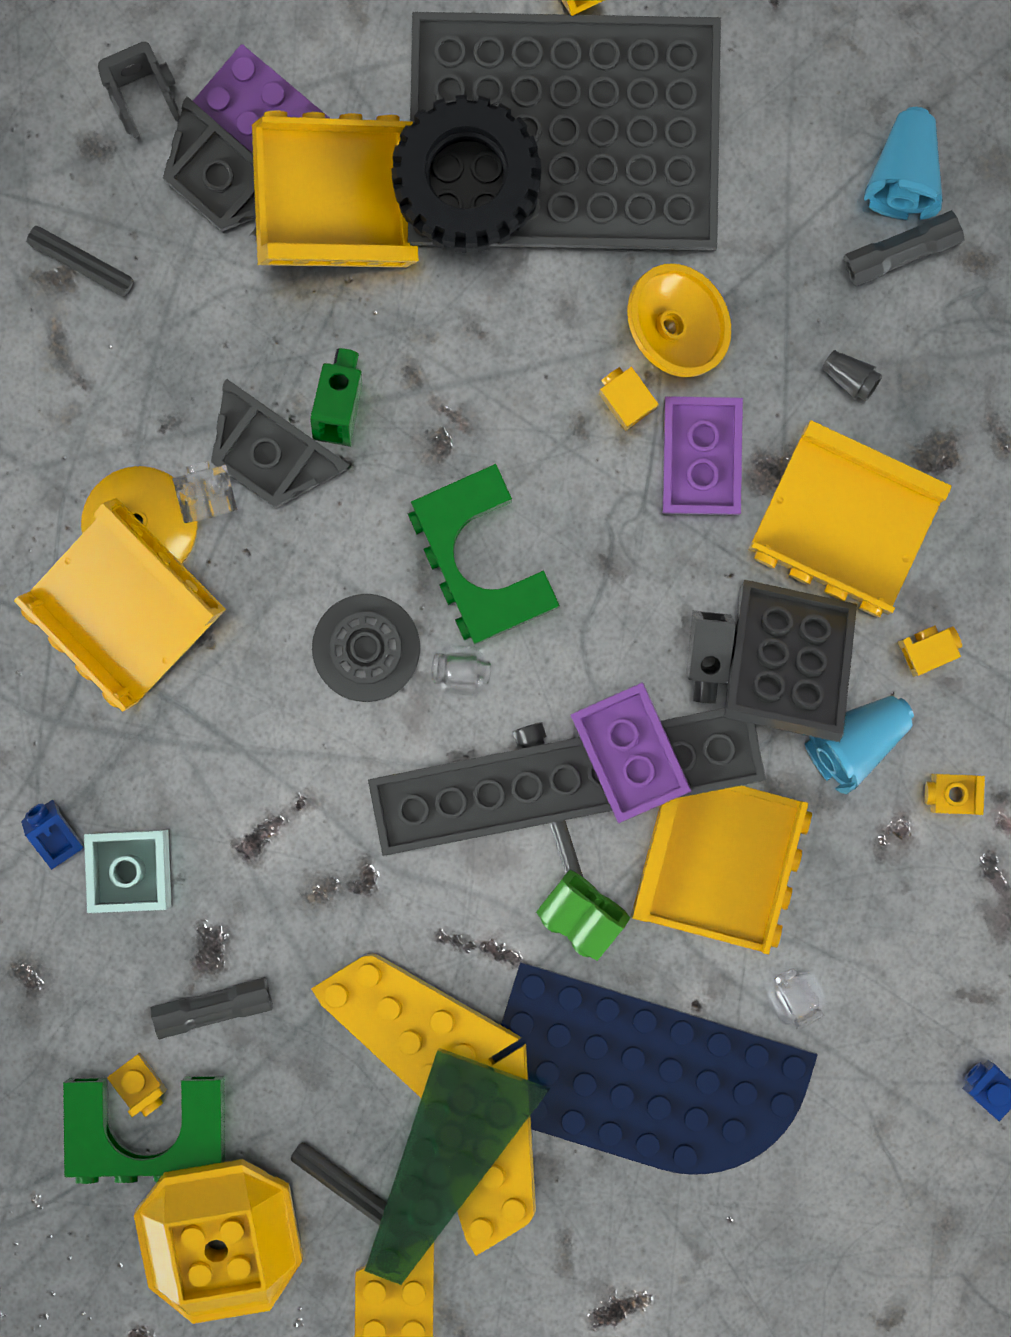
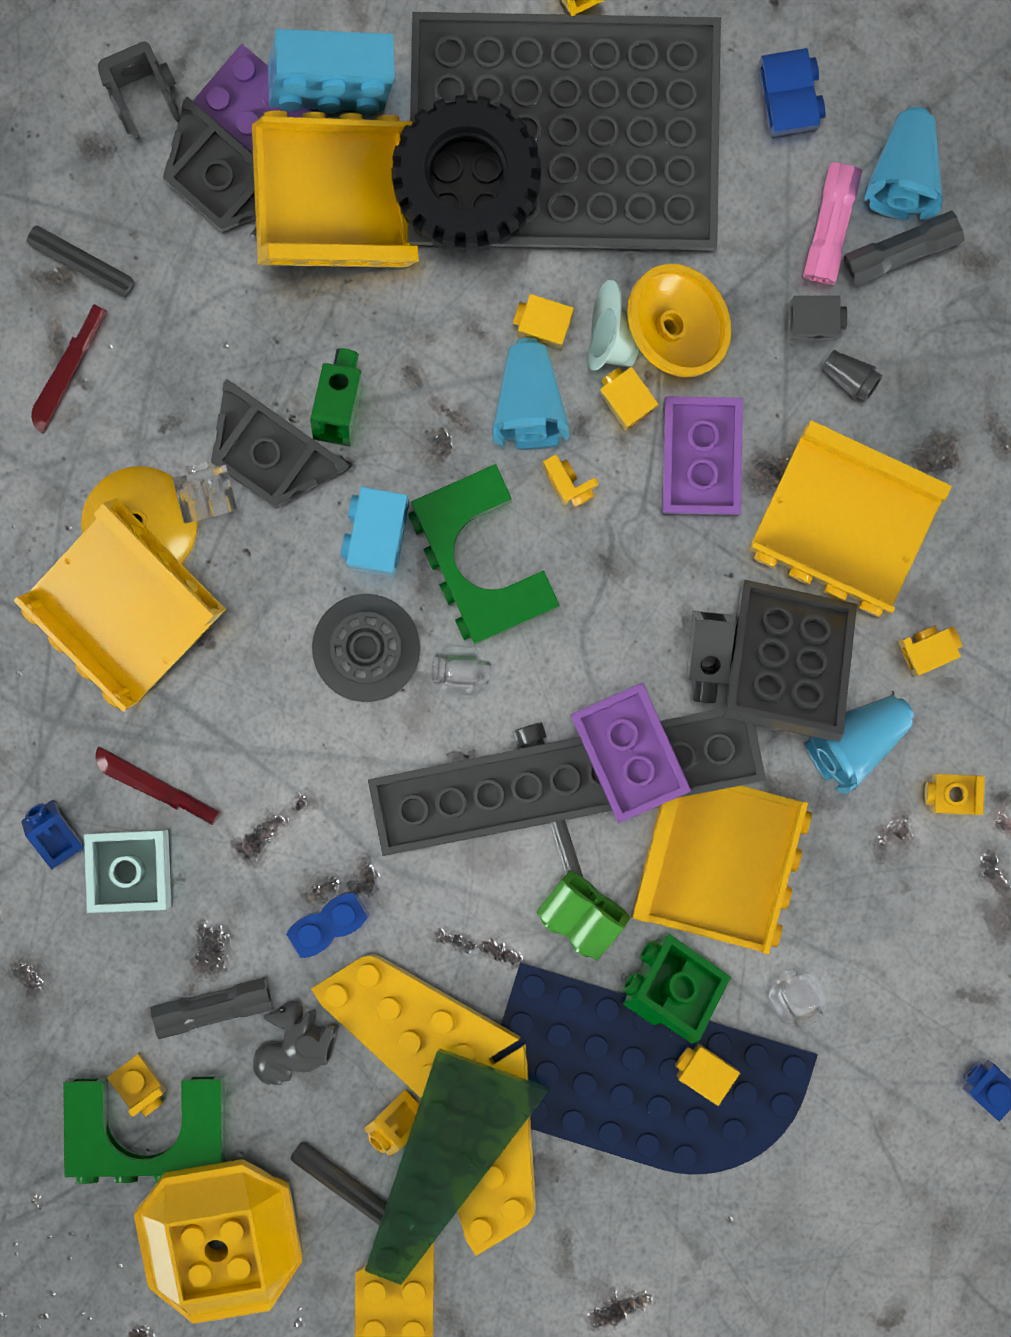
none -> dark red piece [31,304,107,434]
none -> dark red piece [95,747,220,825]
none -> dark grey animal [253,1000,339,1085]
none -> medium azure brick [268,29,395,115]
none -> blue brick [286,891,370,958]
none -> medium azure brick [341,487,410,578]
none -> yellow bracket [364,1090,430,1156]
none -> medium azure cone [492,338,570,450]
none -> yellow brick [513,294,574,350]
none -> yellow bracket [541,454,599,507]
none -> light aqua piece [588,280,639,370]
none -> green plate [623,934,731,1044]
none -> yellow brick [675,1043,740,1106]
none -> blue brick [759,48,826,137]
none -> dark grey brick [790,295,847,340]
none -> bright pink axle [803,162,863,285]

